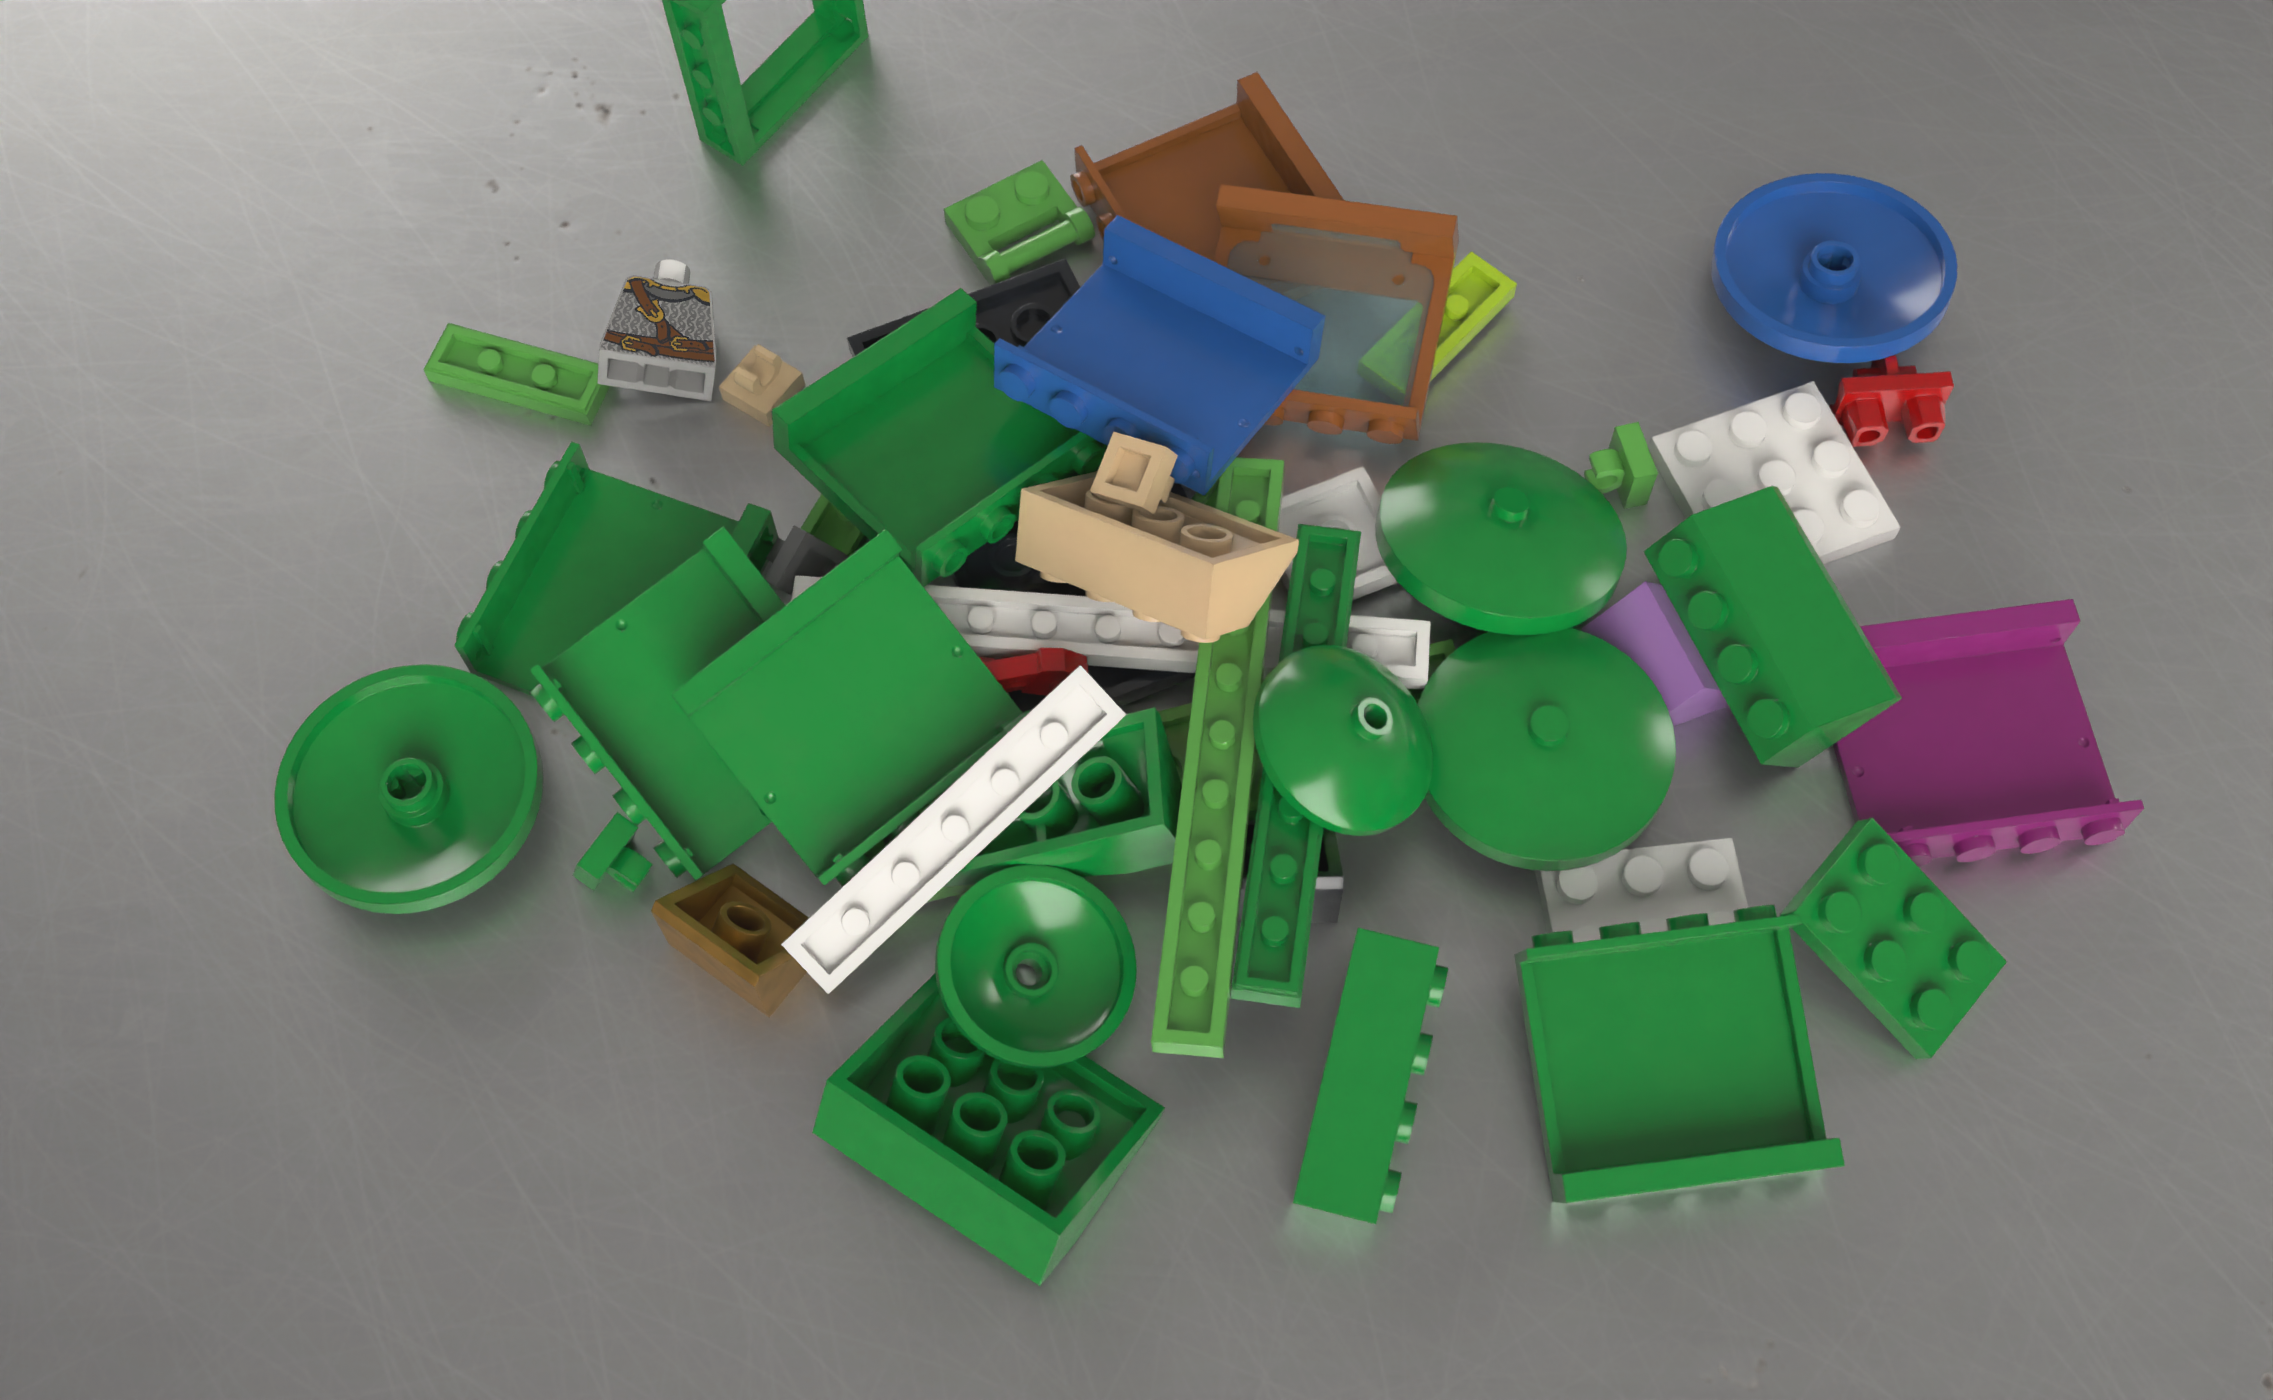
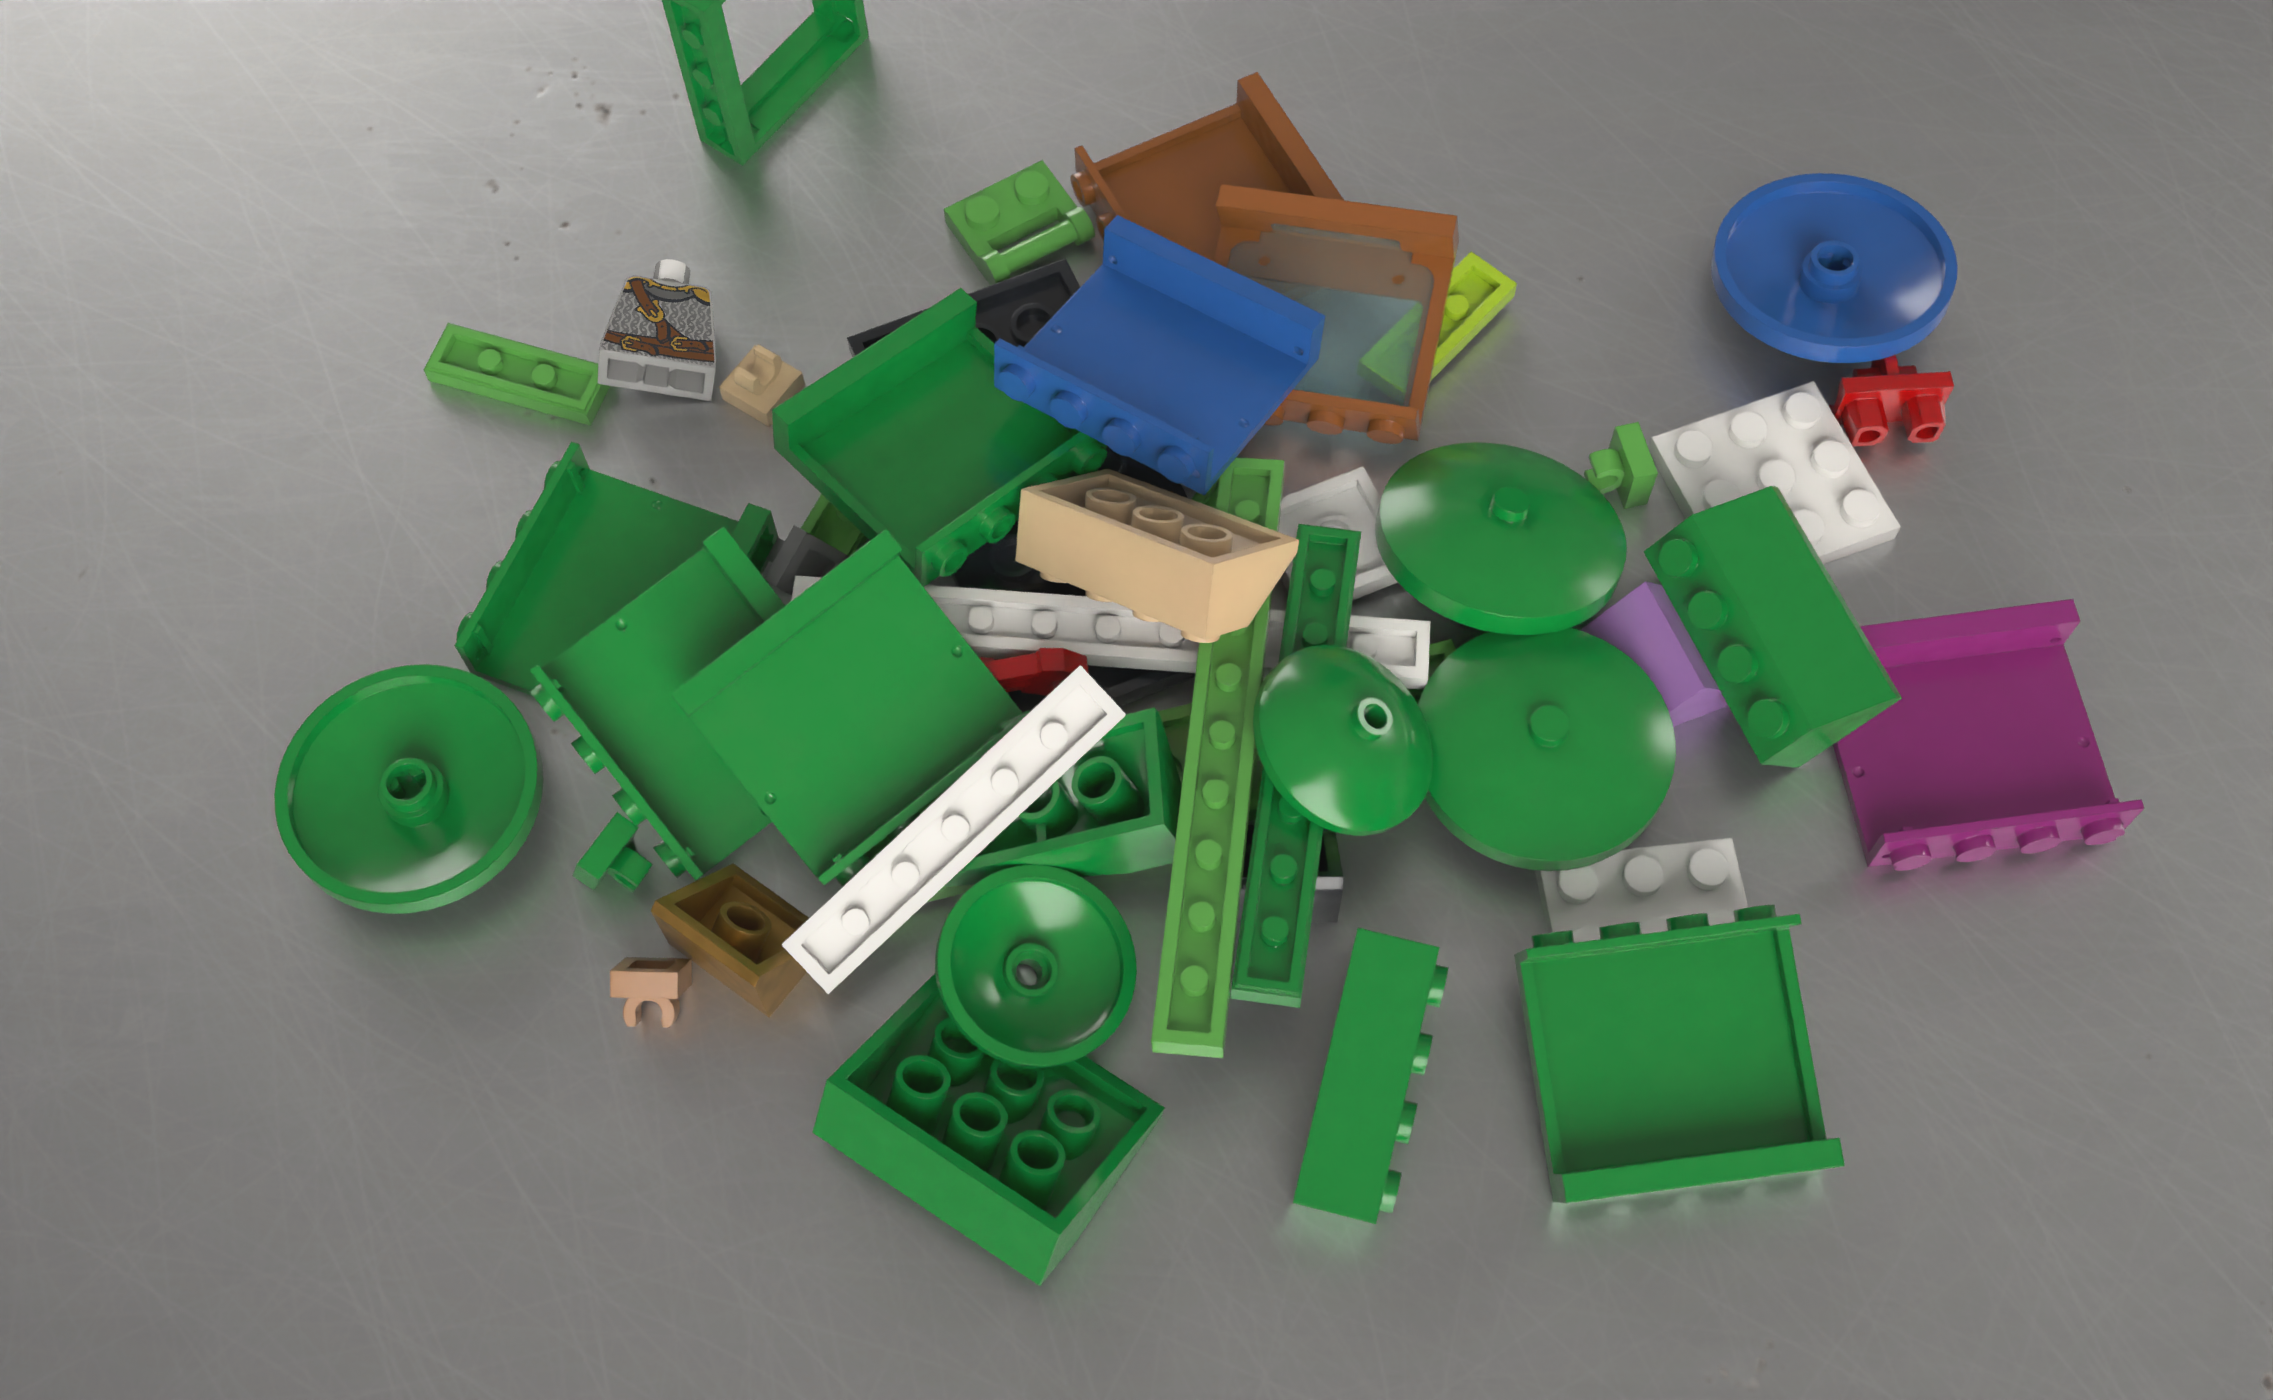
tan tile [1090,432,1178,515] -> none
green plate [1779,818,2007,1059] -> none
none -> medium nougat tile [610,957,692,1027]

